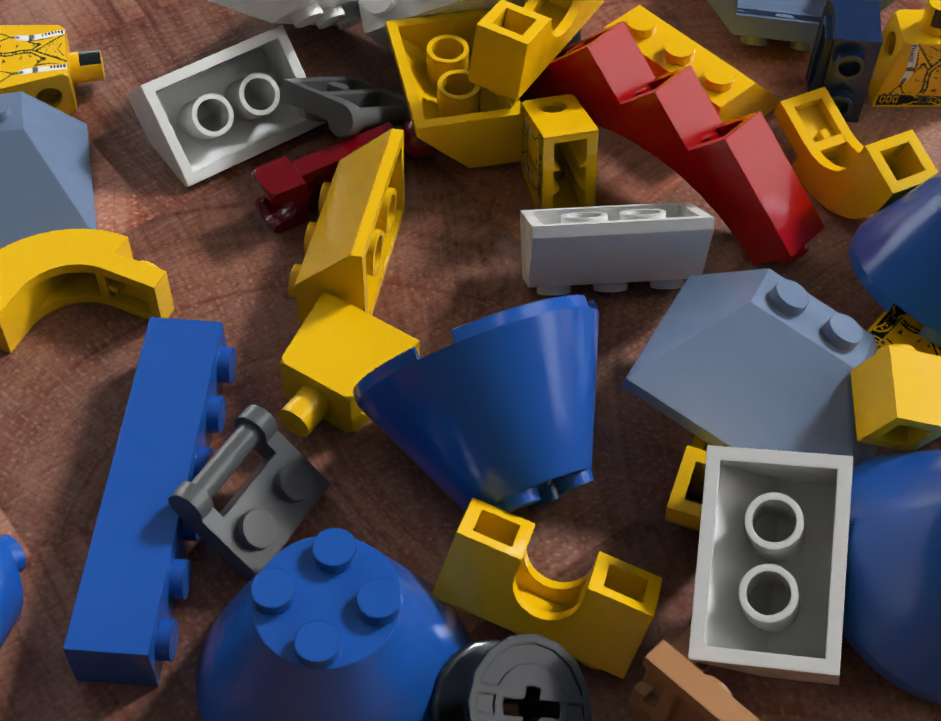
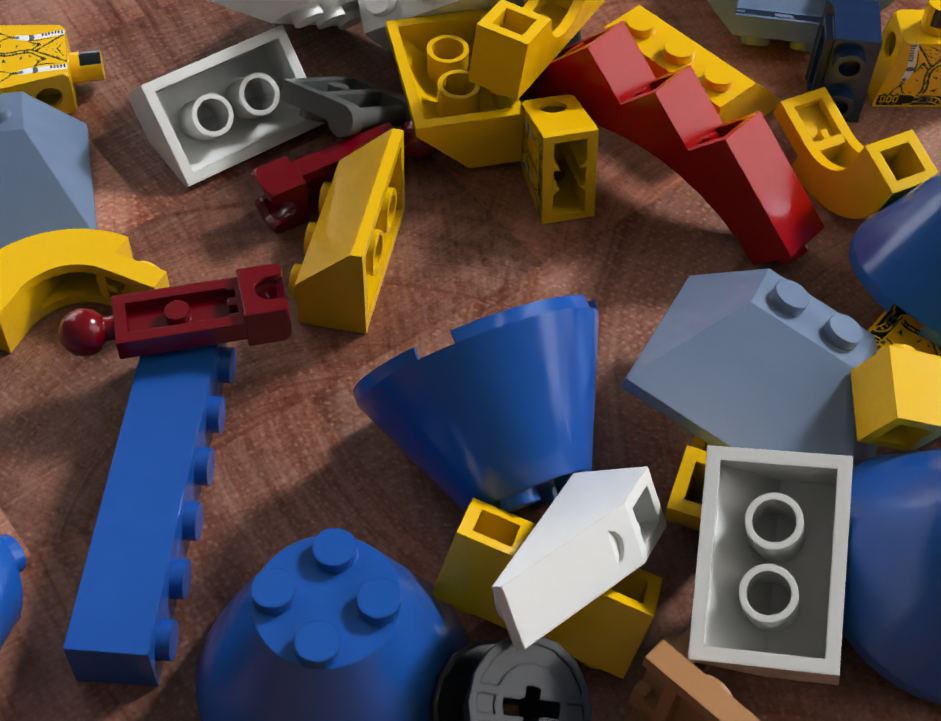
dark grey plate [168,404,331,582] -> none
yellow torso [279,291,420,437] -> none
white slope [520,201,714,296] -> none
none -> dark red plate [58,264,292,359]
none -> white slope [492,466,667,650]

